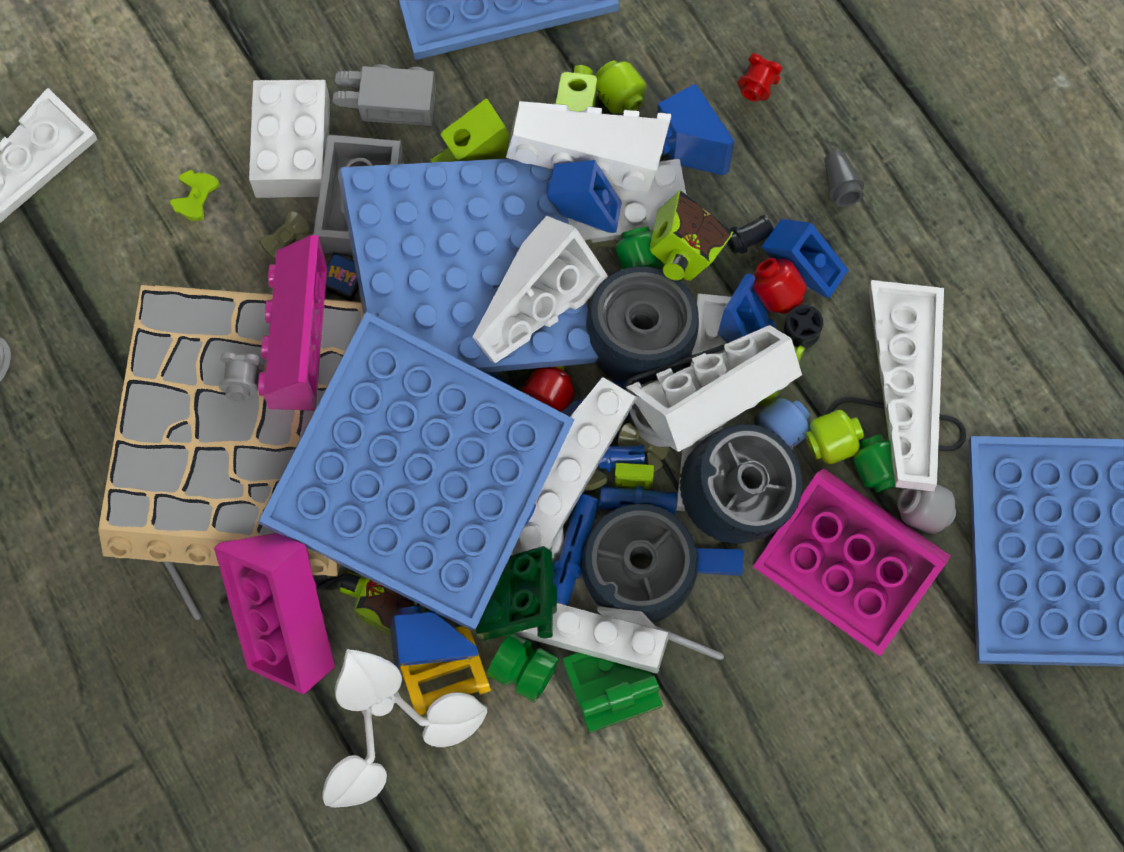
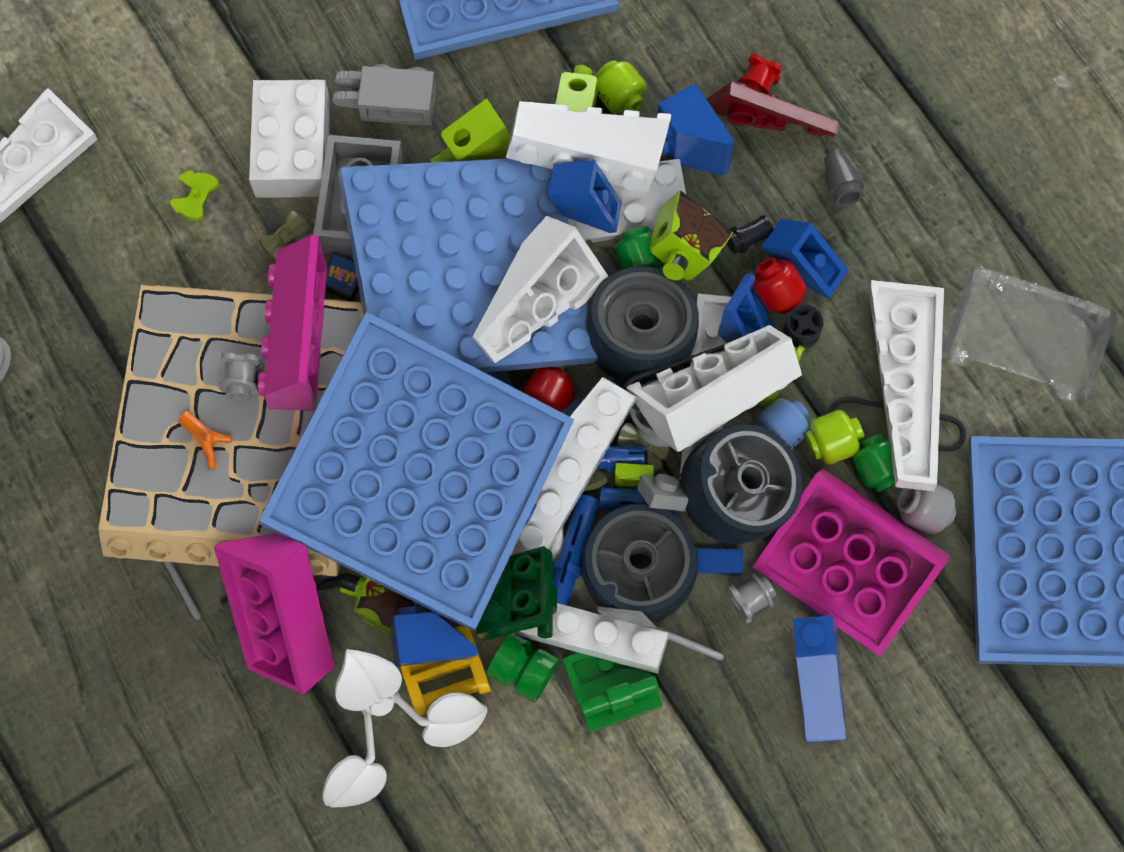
none -> orange bar [178,411,232,469]
none -> light grey plate [637,474,688,511]
none -> dark red wing [706,82,838,137]
none -> light grey brick [727,574,776,624]
none -> slope [793,615,847,743]
none -> clear windscreen [942,263,1119,402]

